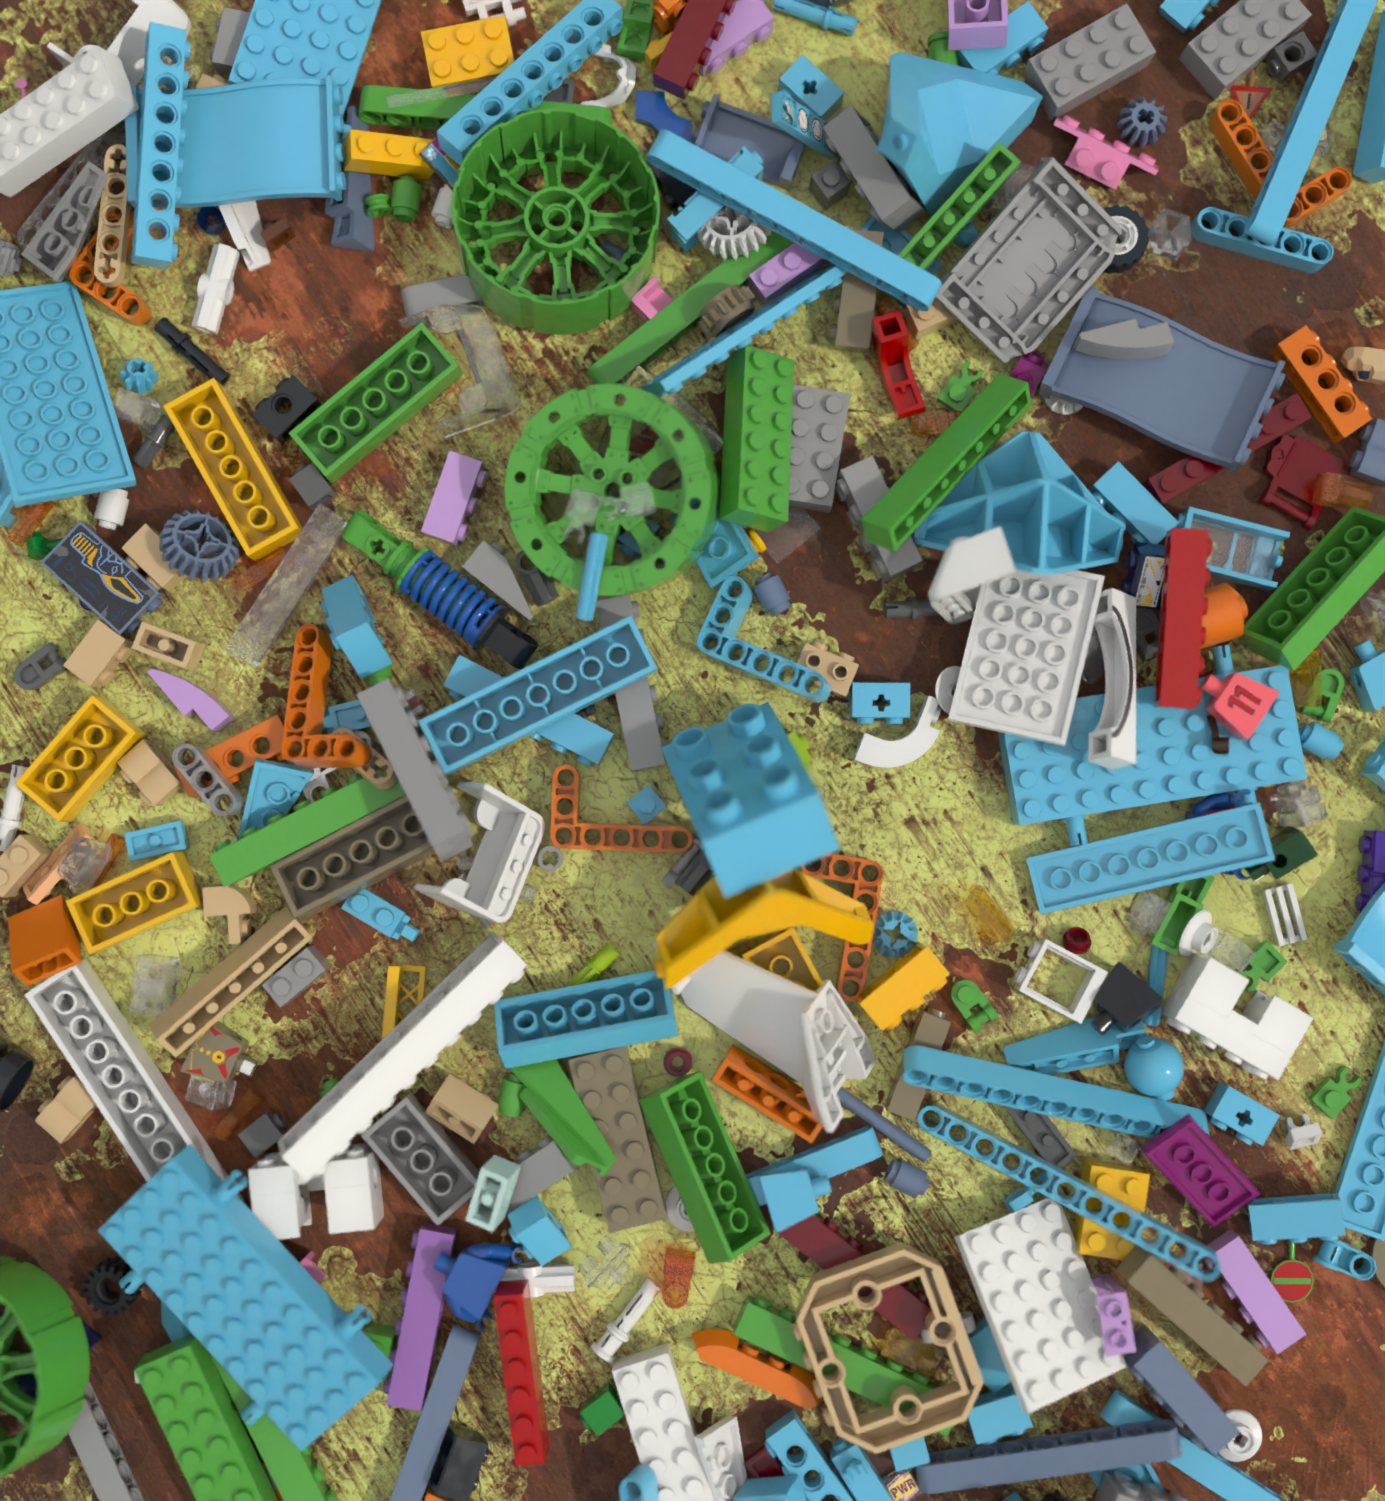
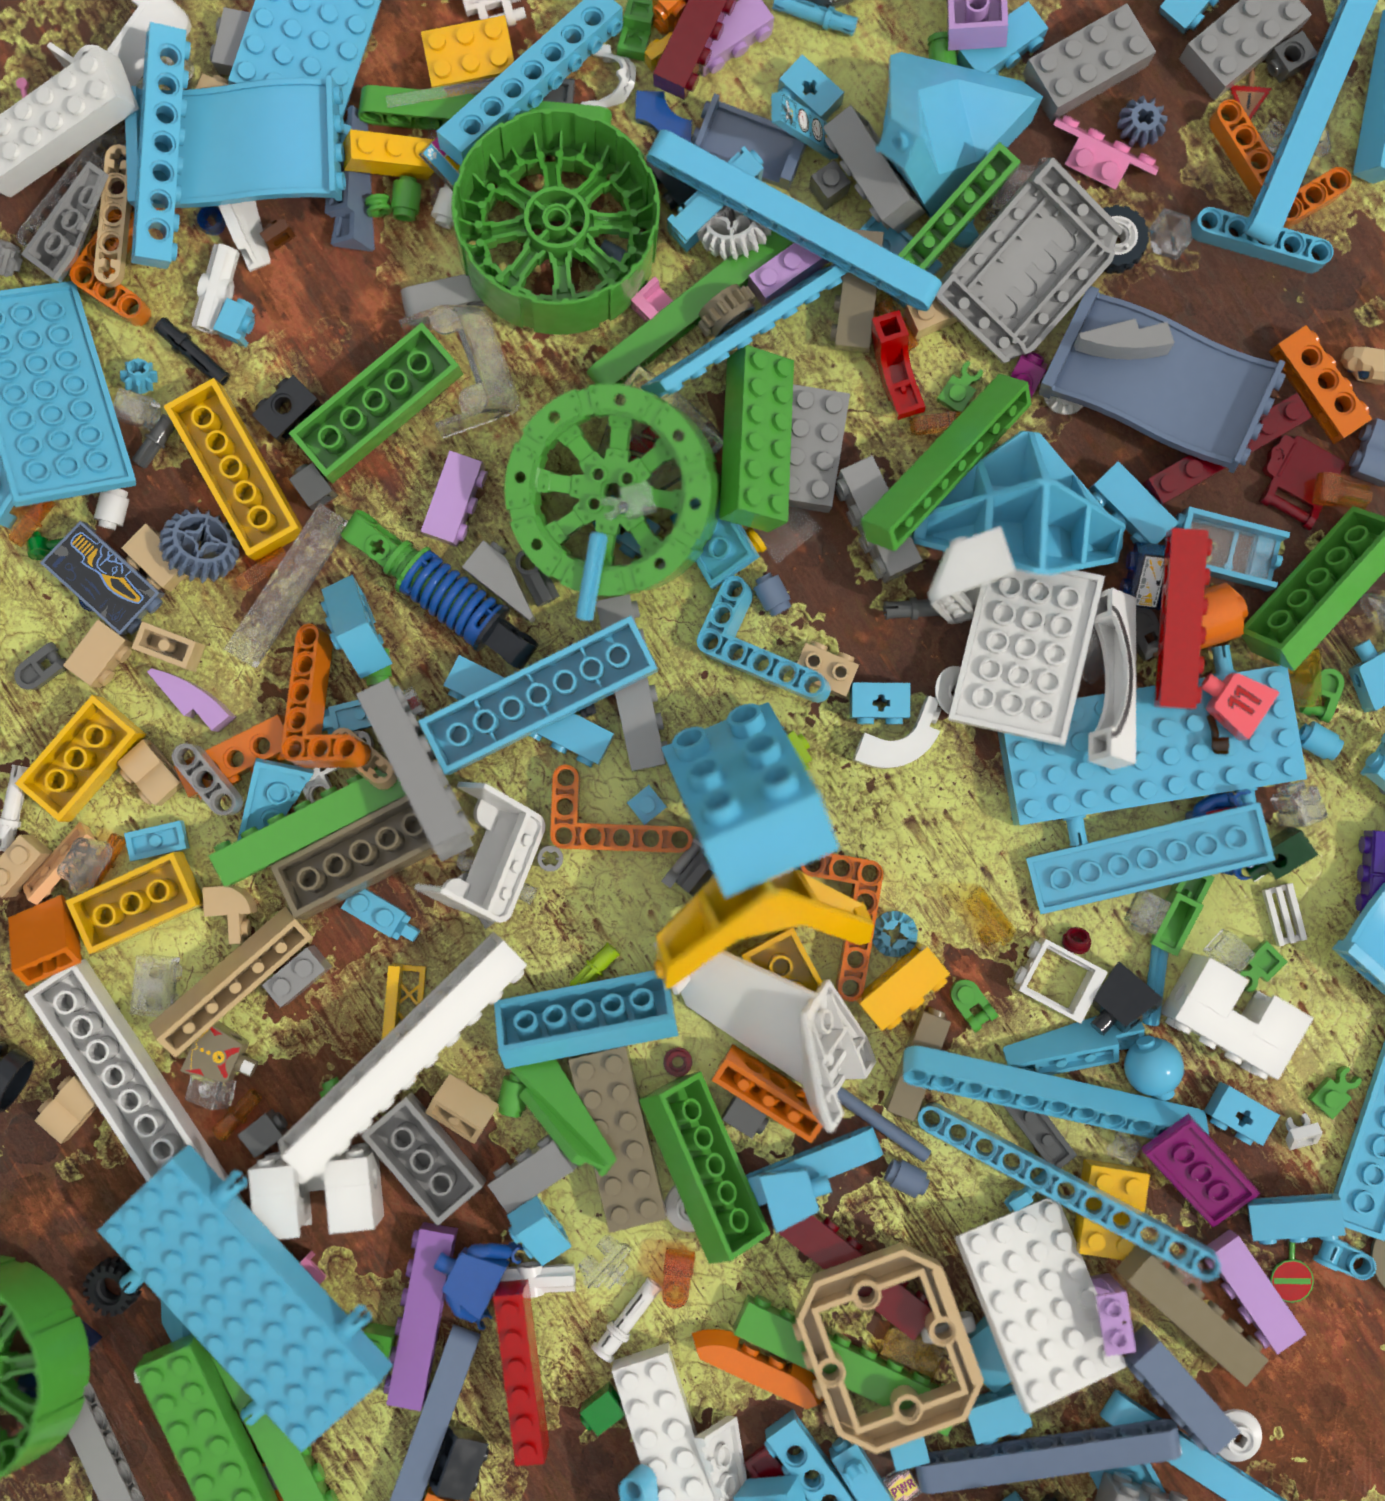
light aqua brick [465,1155,521,1232] -> none
clear plate [564,488,602,544] -> none
white piece [1179,909,1218,956] -> none
none -> medium azure brick [213,298,255,348]
none -> dark grey brick [722,1095,769,1139]

